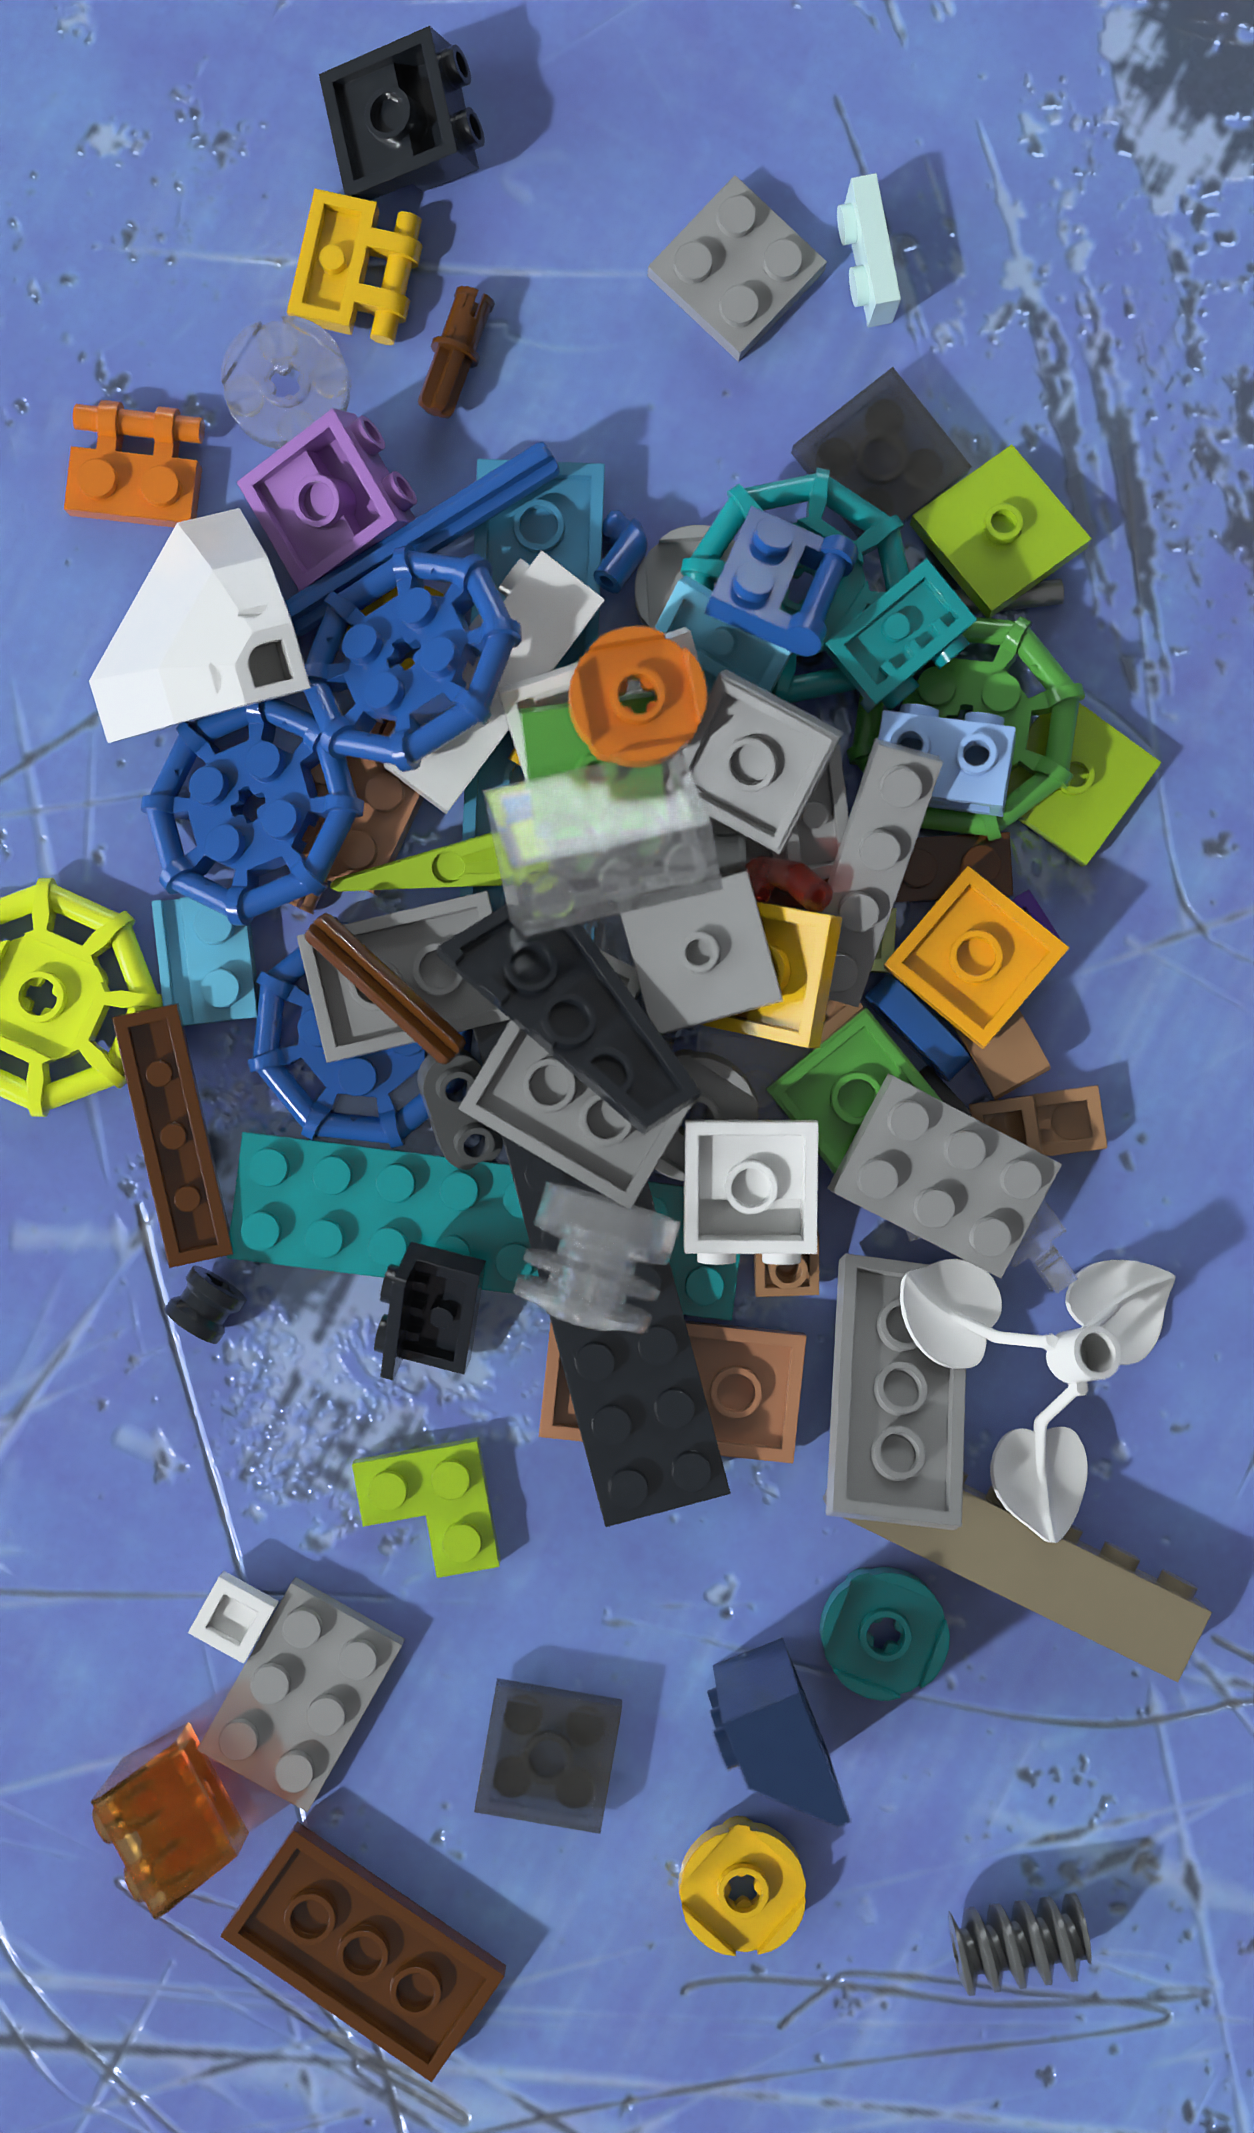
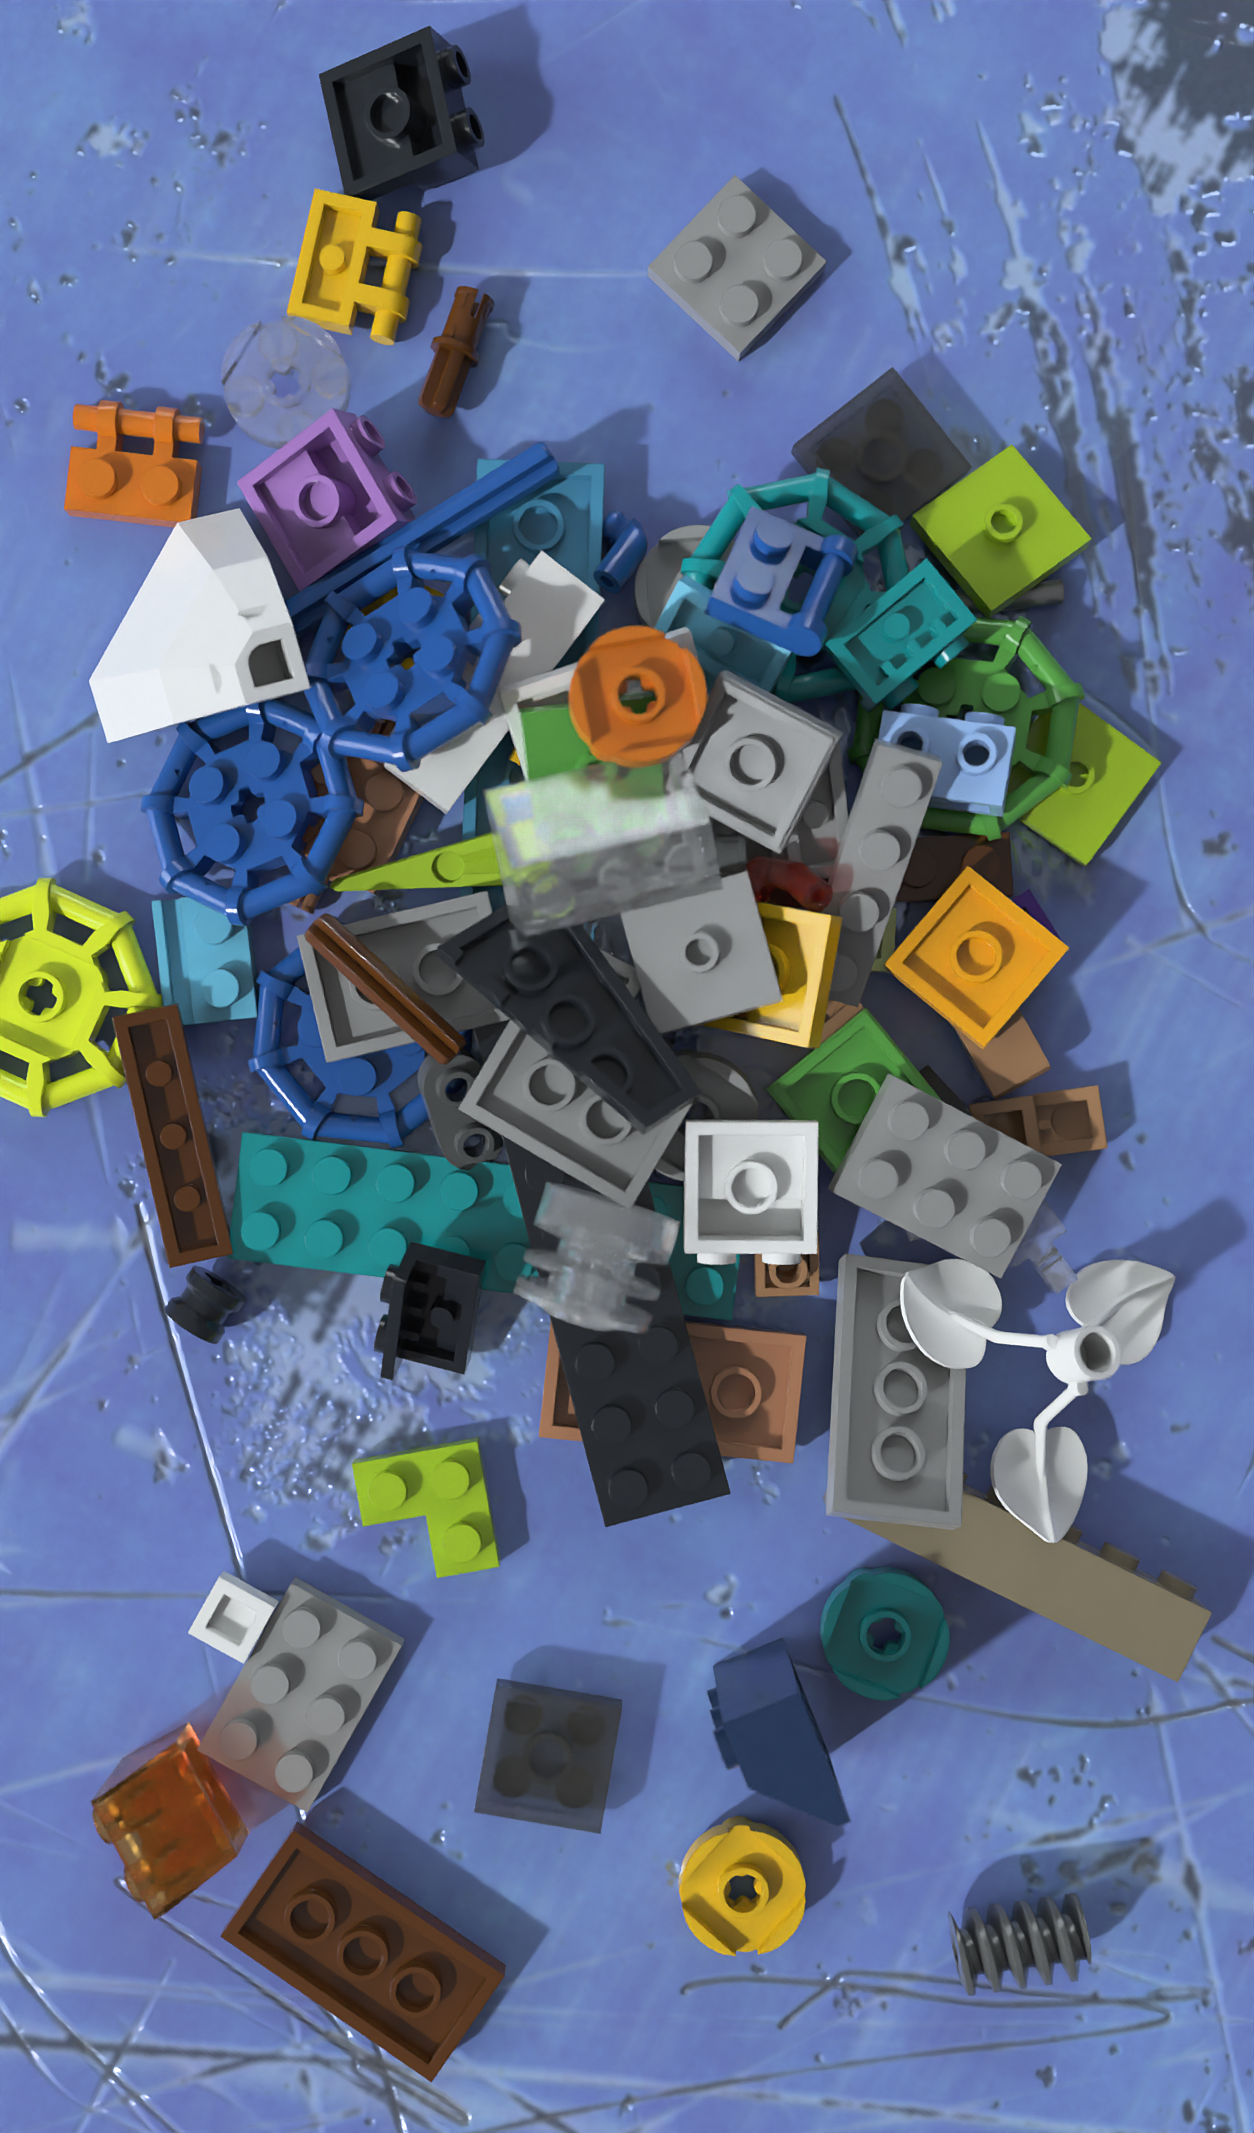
light aqua plate [837,173,901,328] -> none
blue beam [864,974,972,1082] -> none

